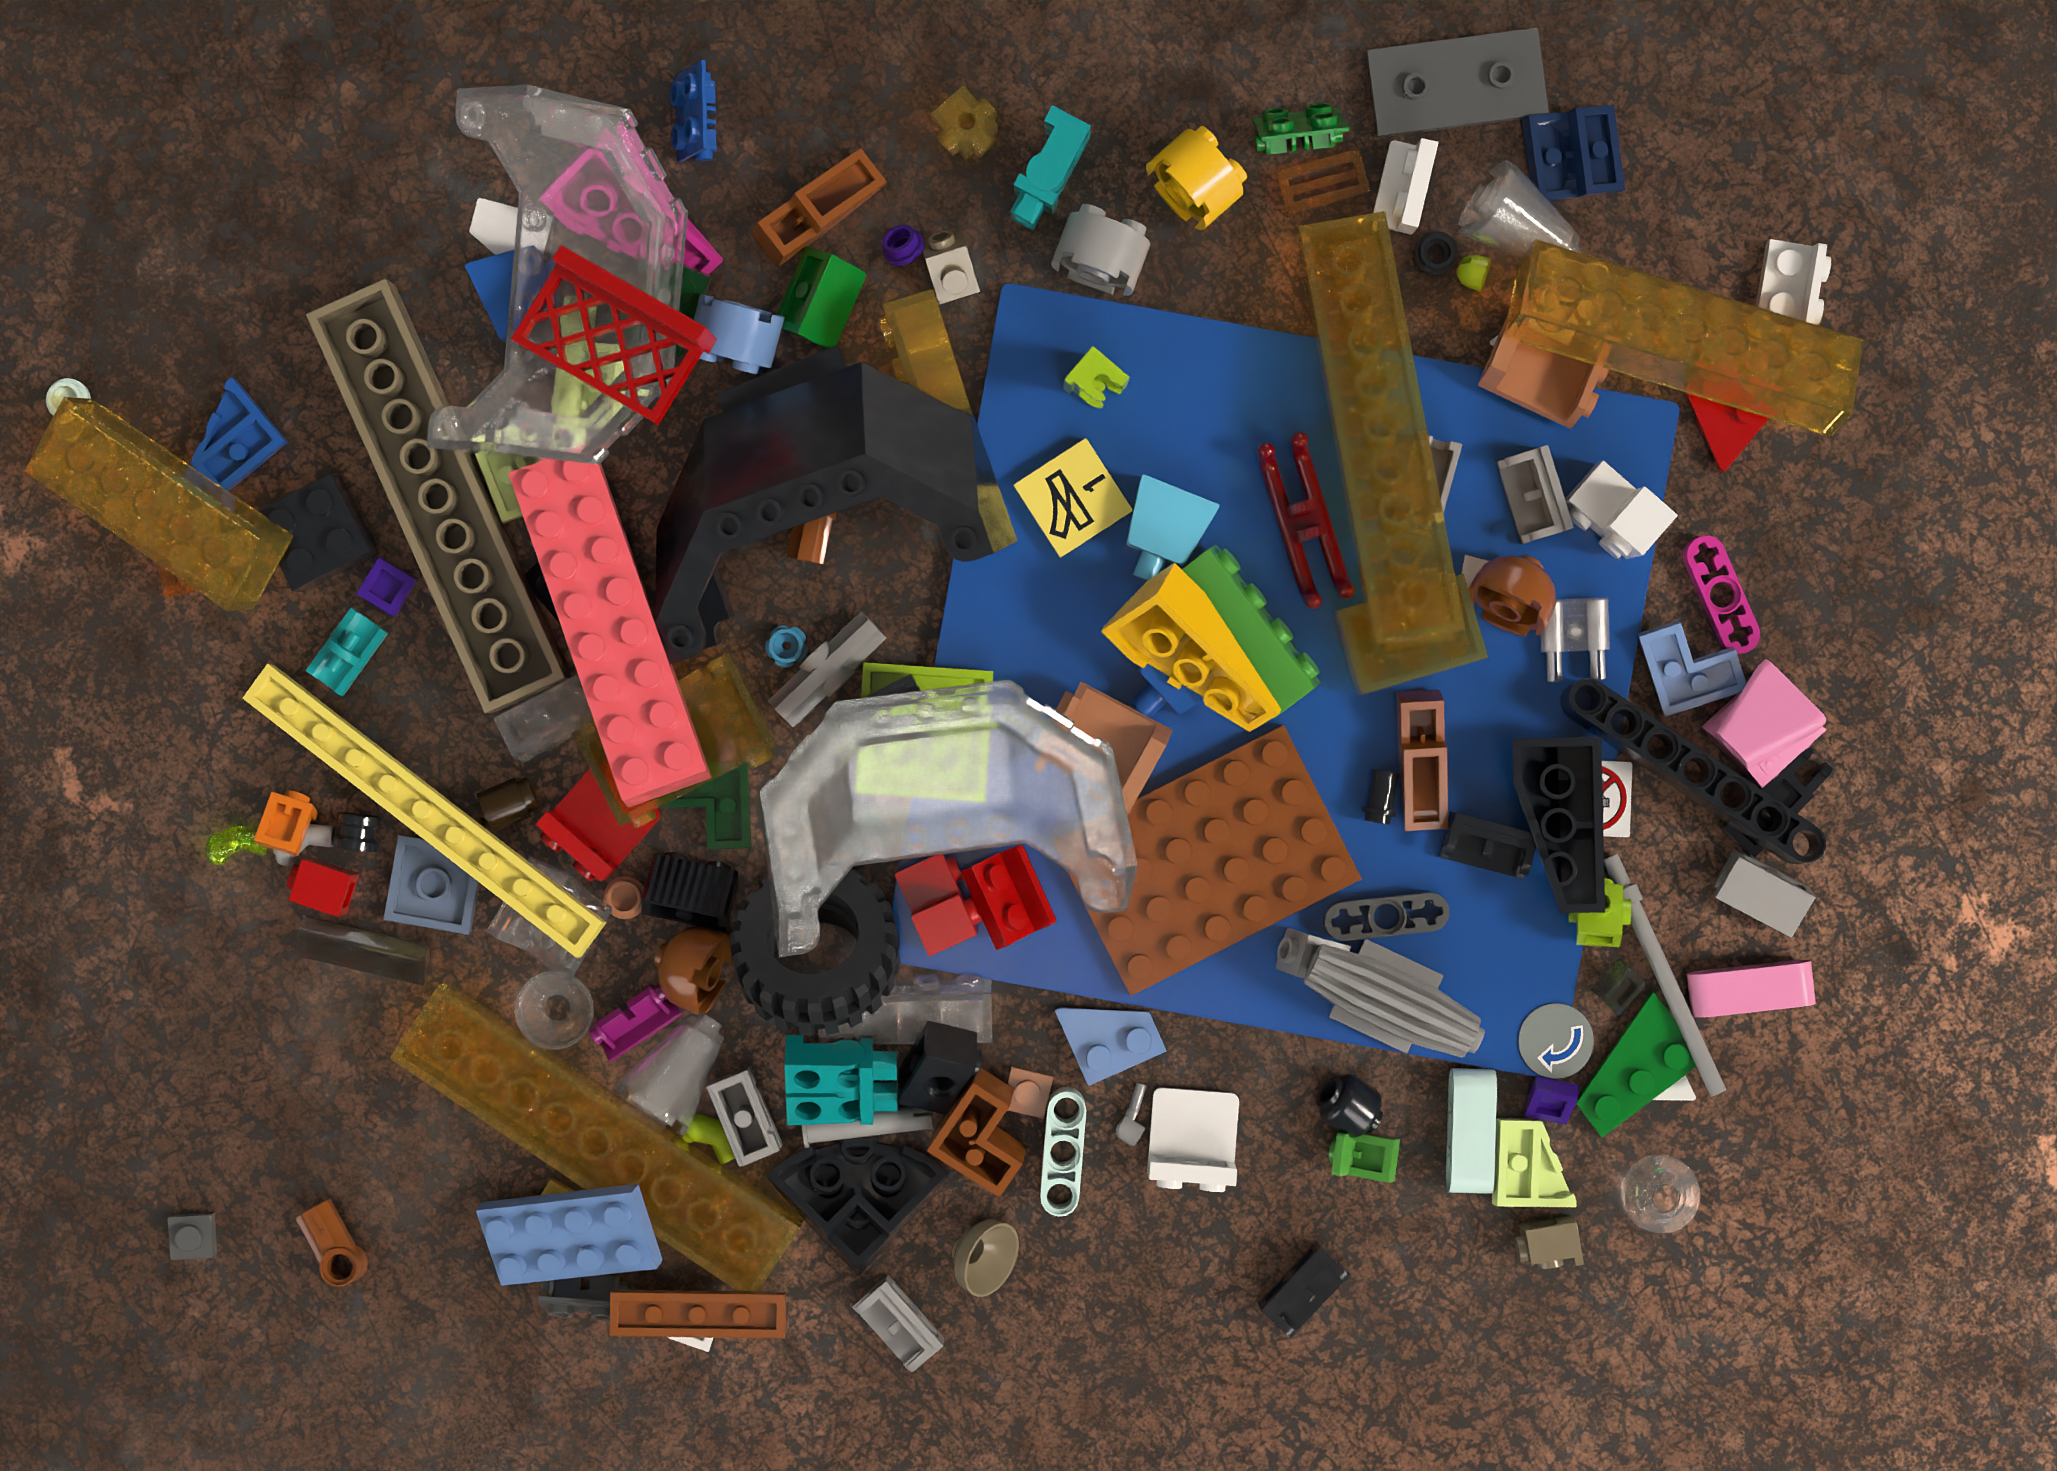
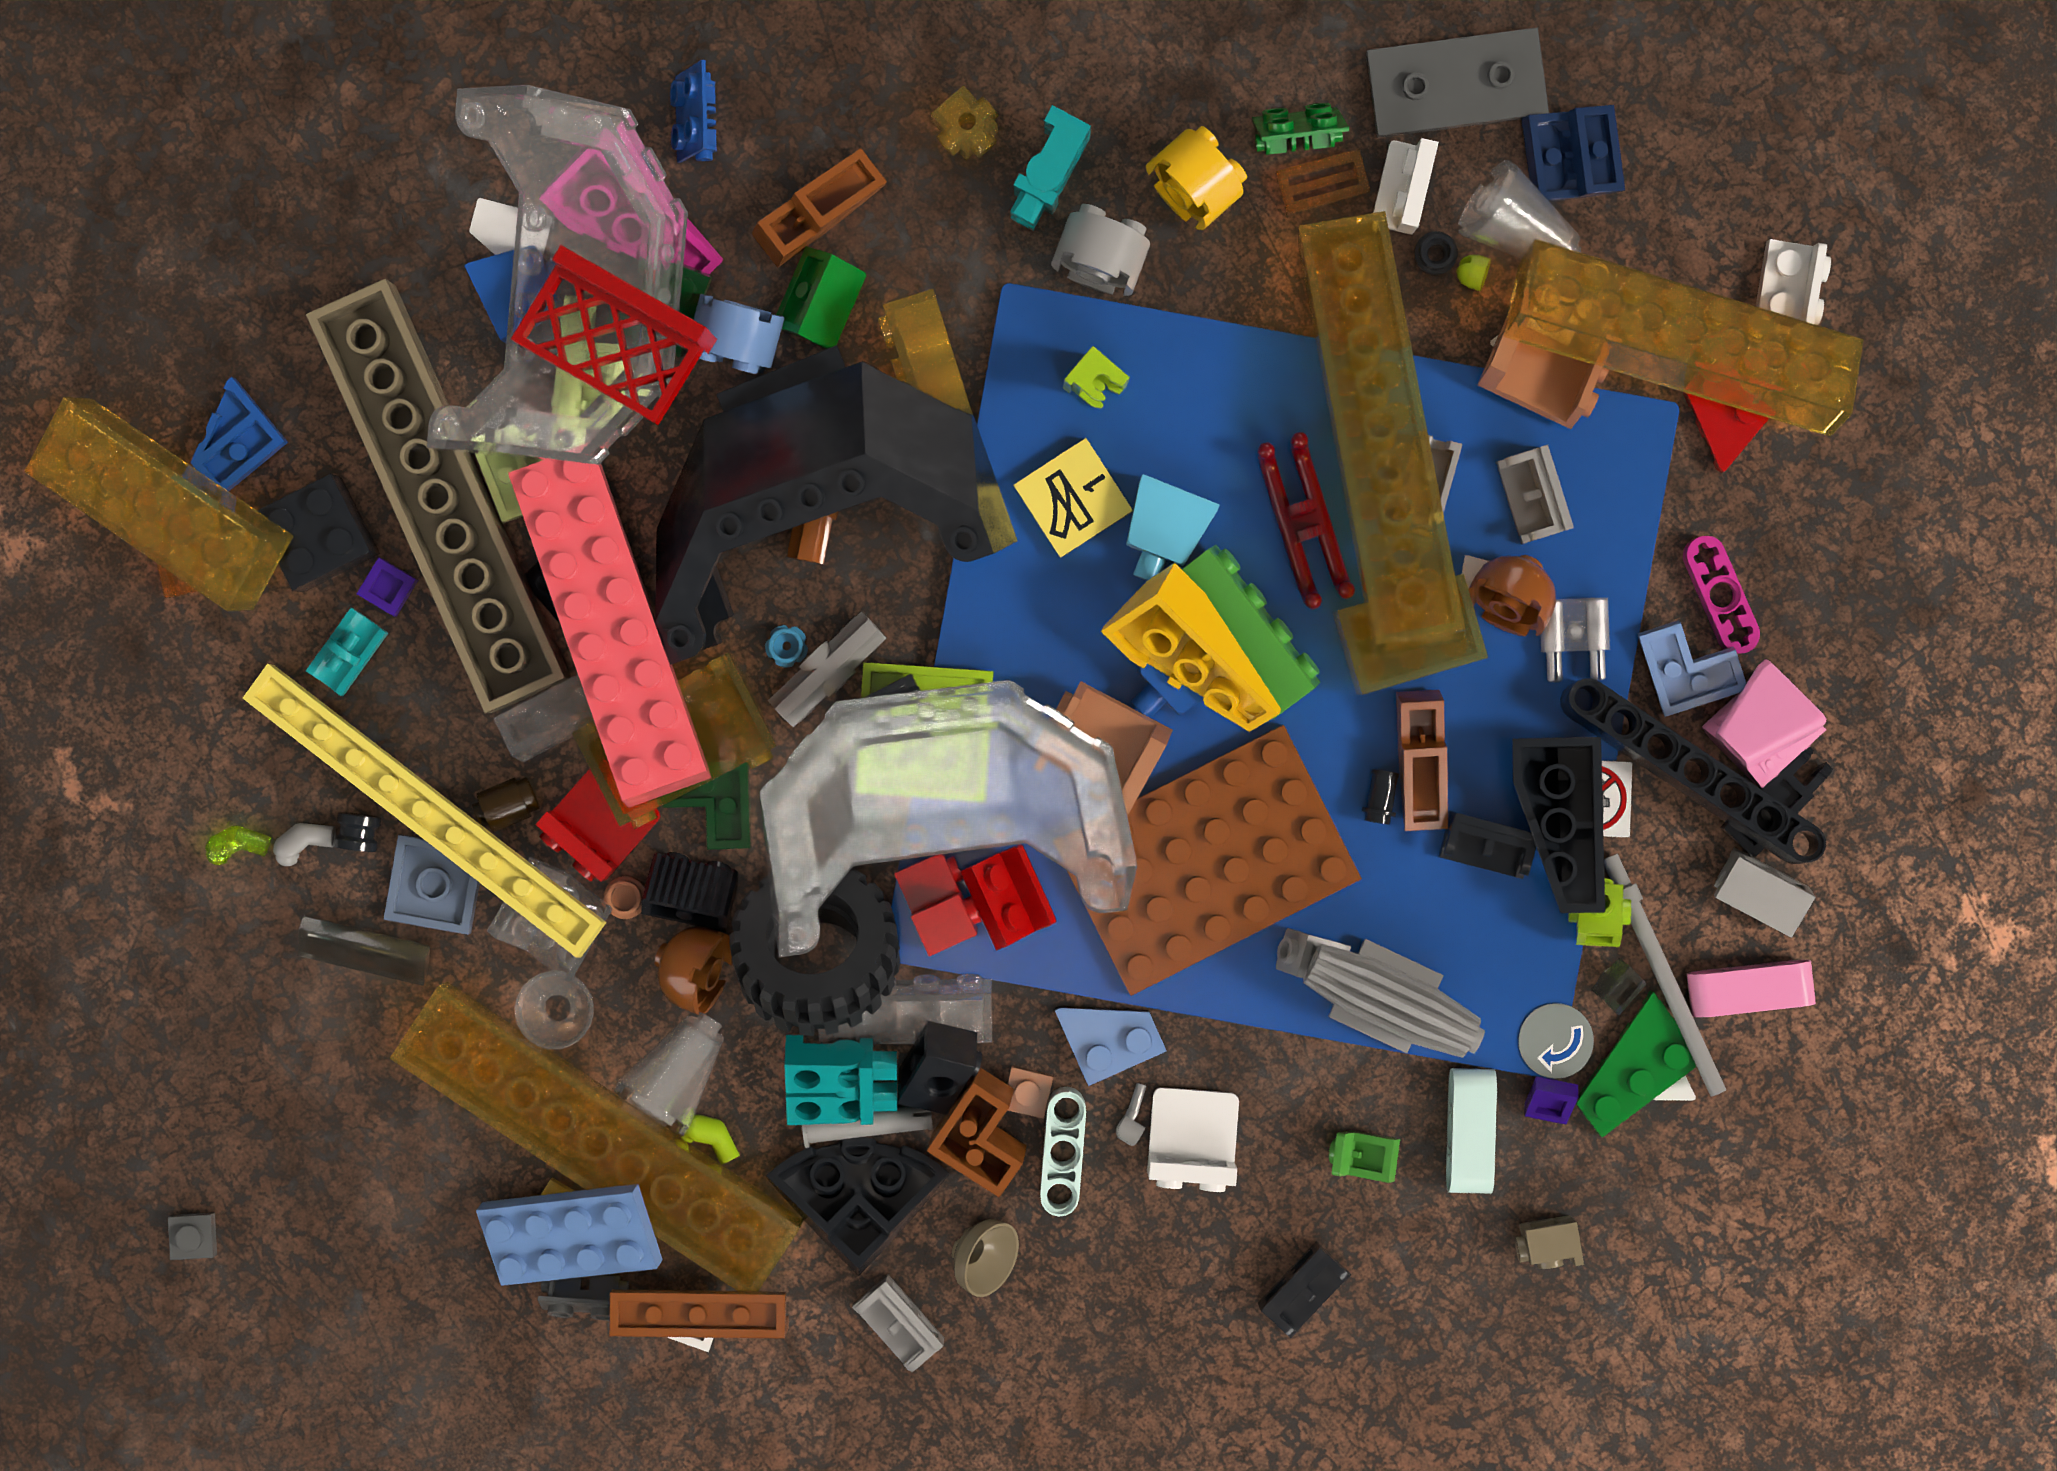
light aqua plate [46,378,91,422] -> none
orange bracket [254,790,318,856] -> none
red brick [287,857,360,917] -> none
dark orange piece [295,1199,368,1287] -> none
magenta hinge [589,984,682,1063] -> none
light grey brick [706,1065,783,1167] -> none
dark purple plate [882,225,925,266] -> none
bracket [922,230,980,305] -> none
black head [1317,1074,1383,1138] -> none
dark grey beam [1323,891,1450,941] -> none
yellowish green wing [1492,1118,1577,1207] -> none
white brick [1565,460,1678,559] -> none
clear piece [1621,1154,1701,1234] -> none

